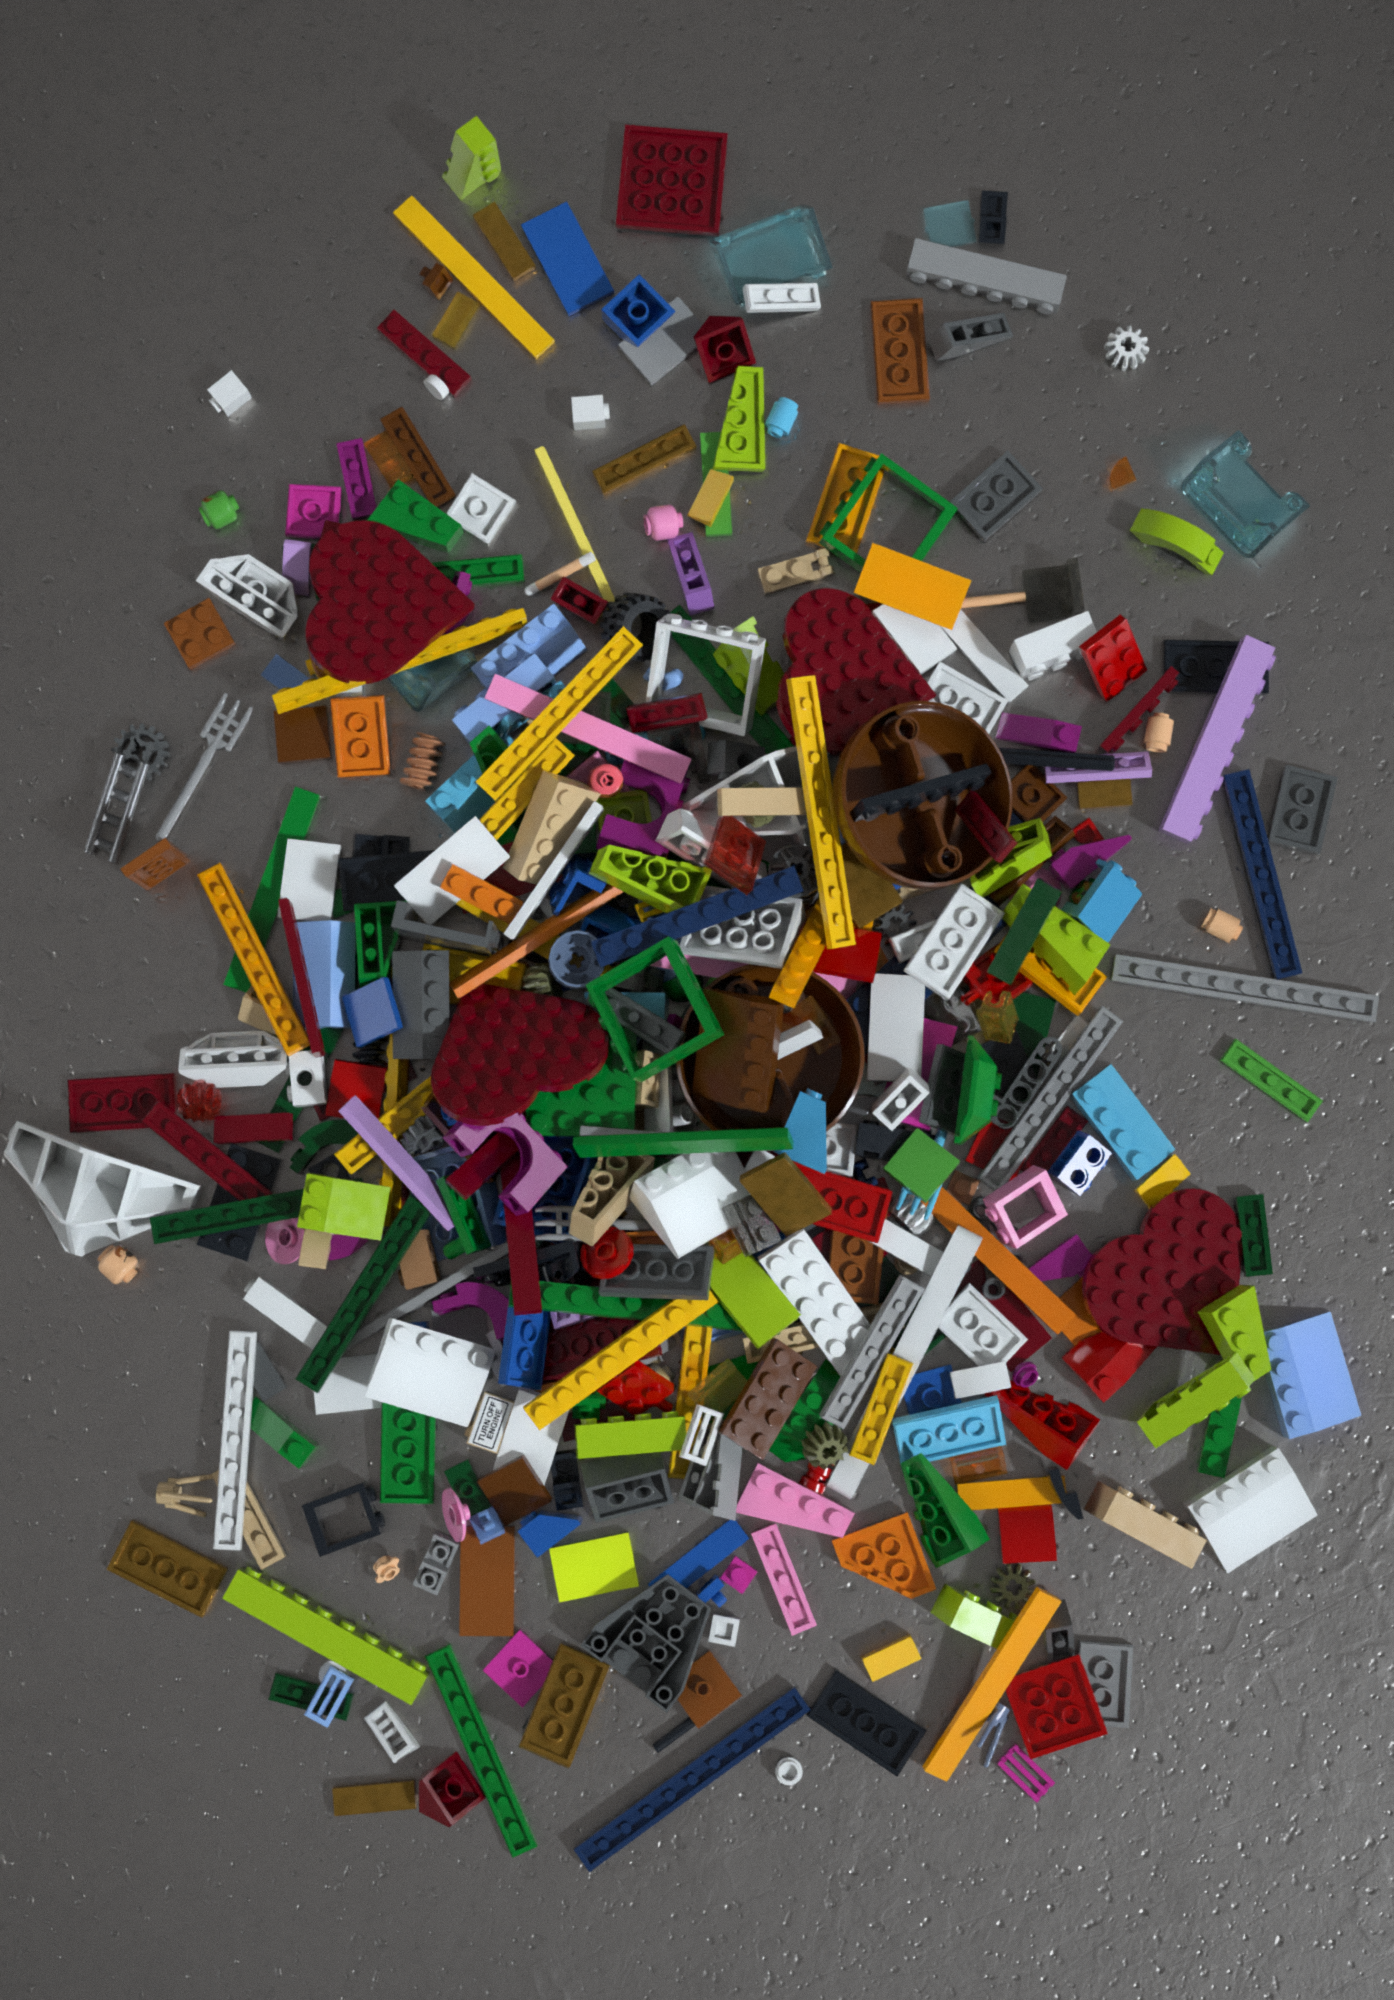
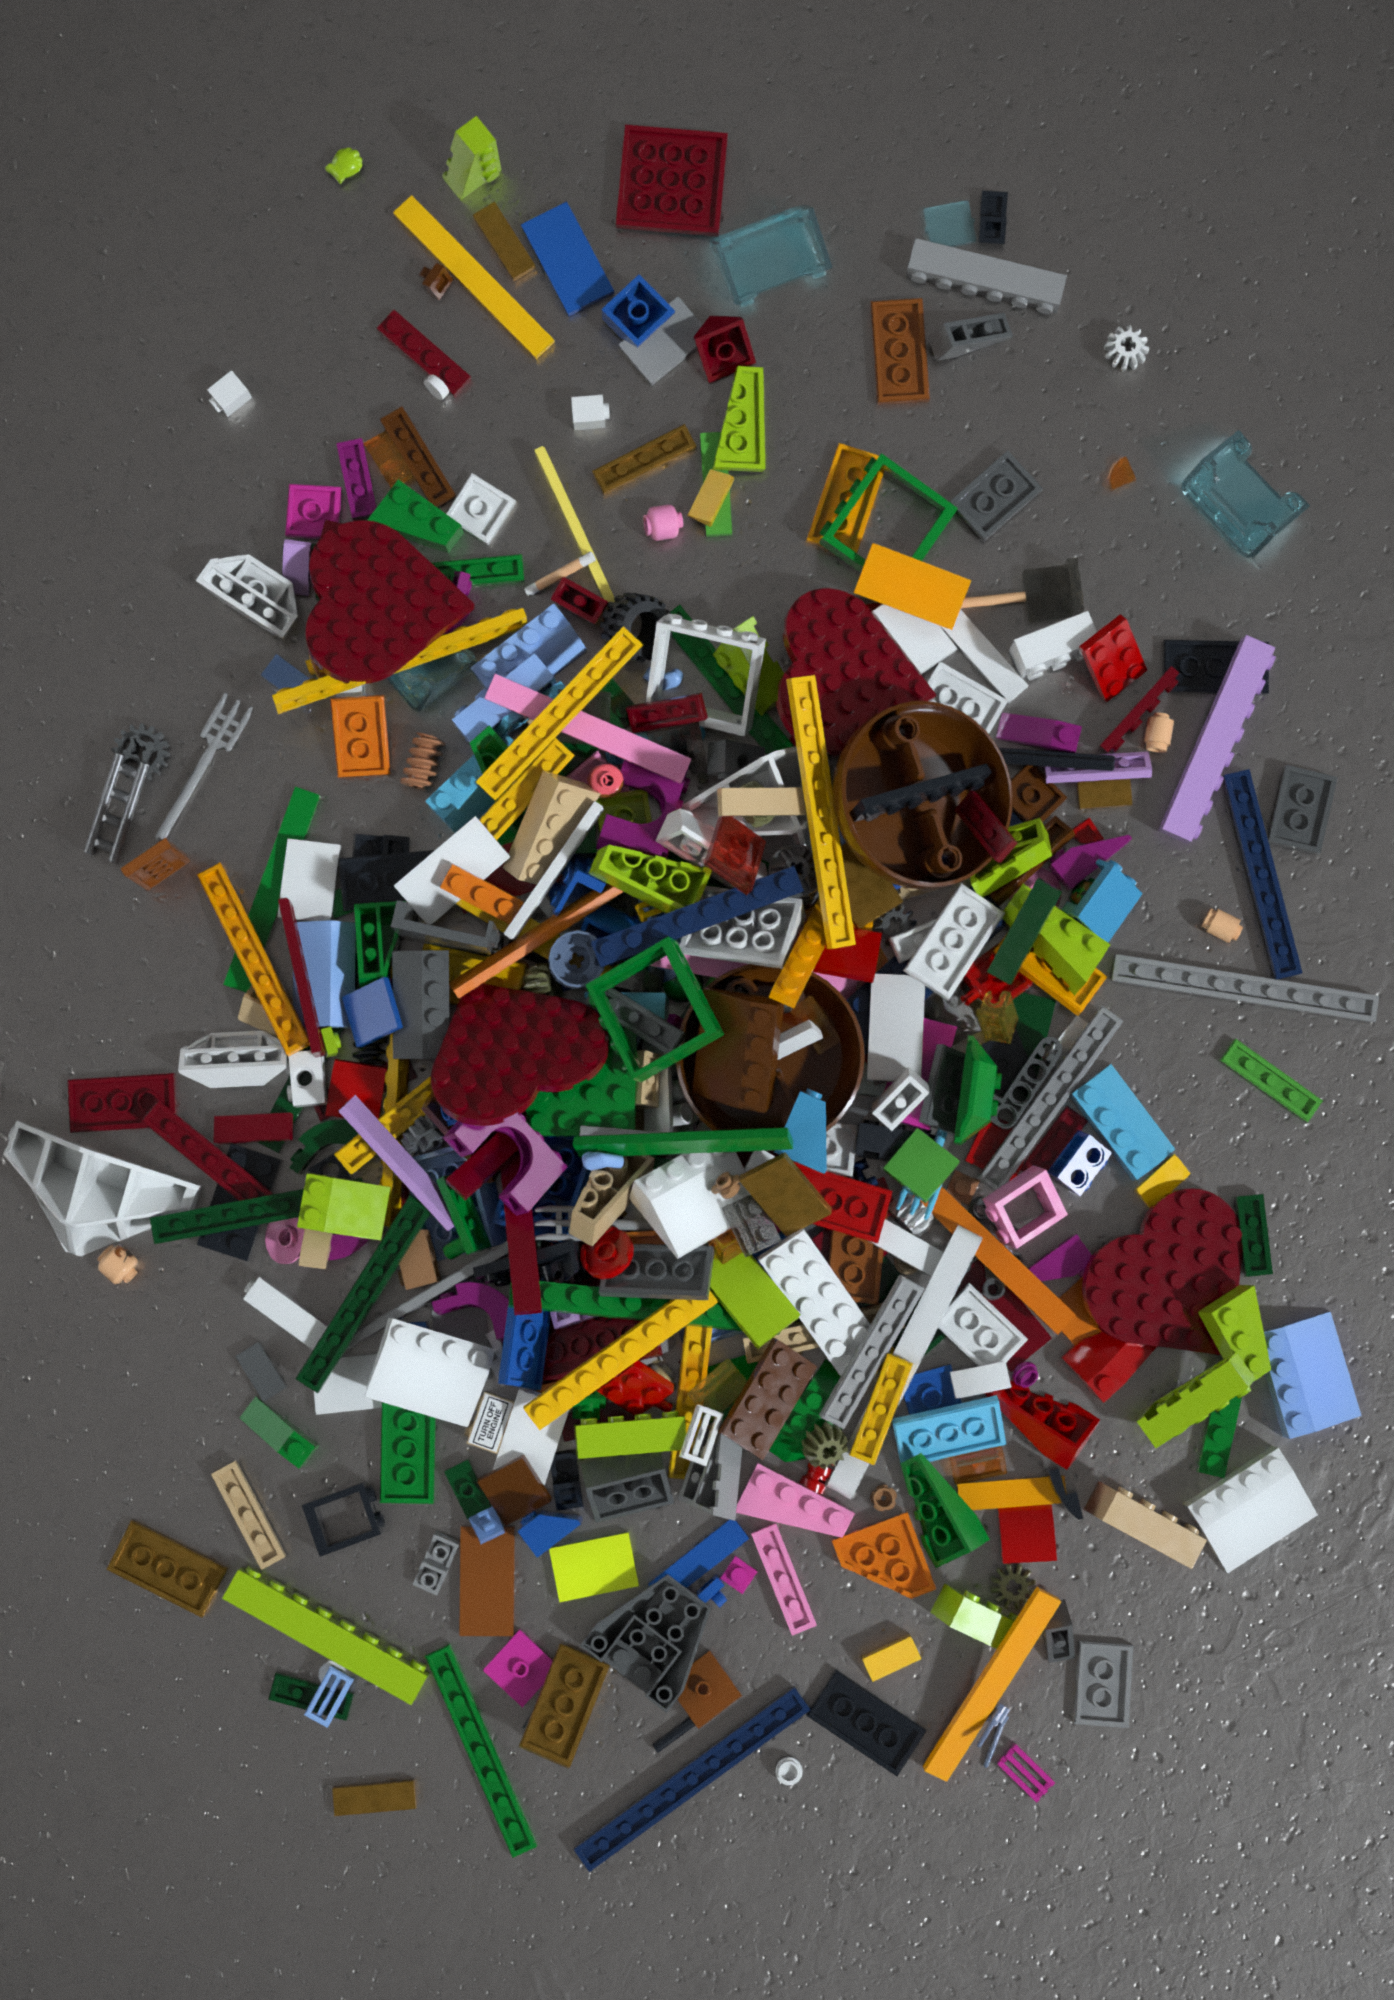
tan plant [156,1474,213,1517] -> none
dark orange plate [164,598,236,670] -> none
clear red gear [177,1080,222,1123] -> none
bright green head [199,490,240,529] -> none
white tile [213,1331,257,1550] -> none
reddish brown tile [274,705,332,764] -> none
white slope [364,1701,420,1763] -> none
light nougat plate [373,1555,400,1583] -> none
dark red slope [419,1751,486,1827] -> none
clear yellow tile [432,291,481,350] -> none
bright pink dish [442,1488,470,1542] -> none
medium lavender slope [667,532,715,616] -> none
white plate [708,1613,740,1647] -> none
white tile [743,283,821,313] -> none
tan plate [758,548,835,596] -> none
medium azure brick [764,397,798,438] -> none
red plate [1006,1653,1108,1760] -> none
lime arch [1130,508,1224,575] -> none
none -> lime plate [321,1027,341,1058]
none -> lime animal [325,147,362,184]
none -> light blue arm [582,1151,624,1171]
none -> medium nougat plate [711,1172,740,1199]
none -> medium nougat plate [870,1484,897,1511]

